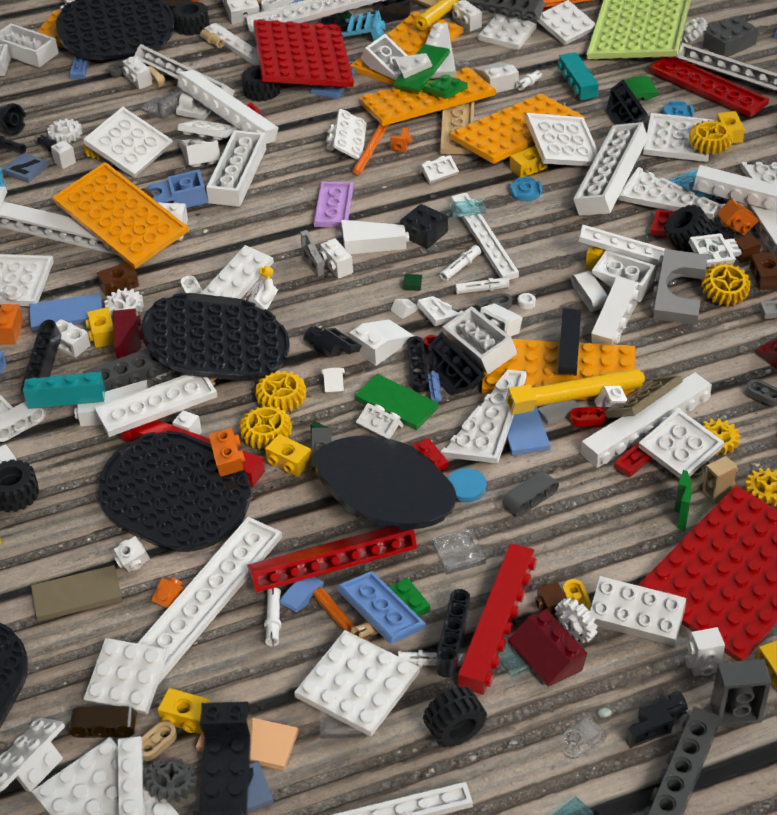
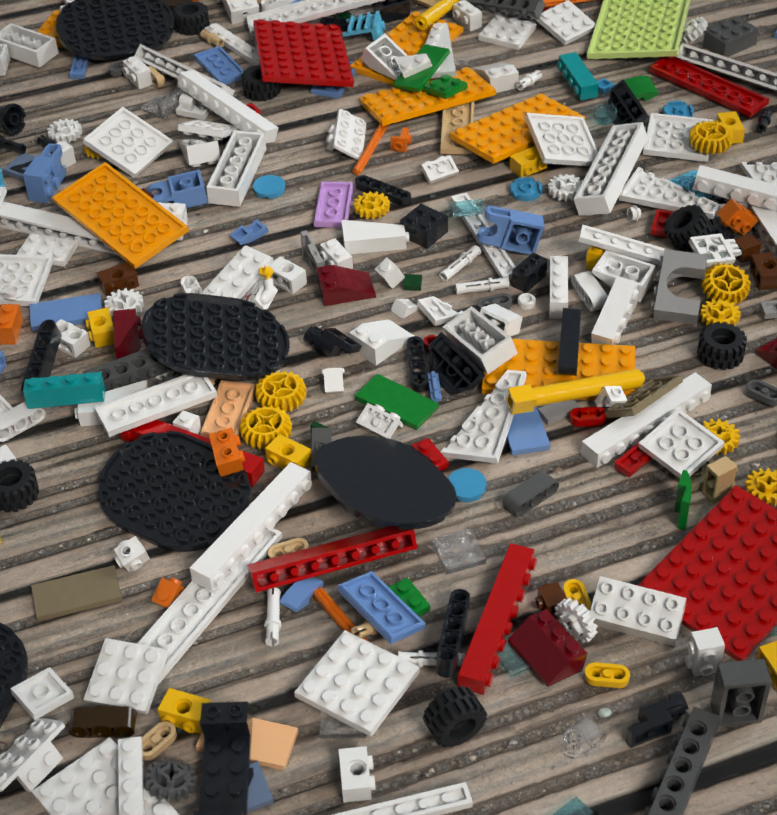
none -> white plate [10,667,74,720]
none -> white plate [16,233,78,267]
none -> medium blue brick [23,144,67,203]
none -> white brick [190,462,312,592]
none -> medium blue tile [194,46,244,85]
none -> light nougat tile [200,380,256,438]
none -> medium blue slope [230,219,269,245]
none -> dark azure tile [253,175,286,199]
none -> tan plate [268,538,309,559]
none -> white brick [270,257,307,294]
none -> dark red slope [317,265,376,306]
none -> white brick [339,746,376,803]
none -> yellow gear [354,191,390,220]
none -> black beam [355,175,411,206]
none -> white brick [374,257,405,289]
none -> medium blue brick [476,206,545,255]
none -> black brick [512,252,548,293]
none -> white gear [548,174,583,202]
none -> white brick [549,256,568,319]
none -> yellow plate [584,662,630,688]
none -> clear light blue hair [593,103,618,126]
none -> dark azure tile [597,78,615,94]
none -> white plate [627,206,641,222]
none -> black tyre [697,322,747,370]
none -> yellow gear [700,298,741,326]
none -> black pin [756,108,773,133]

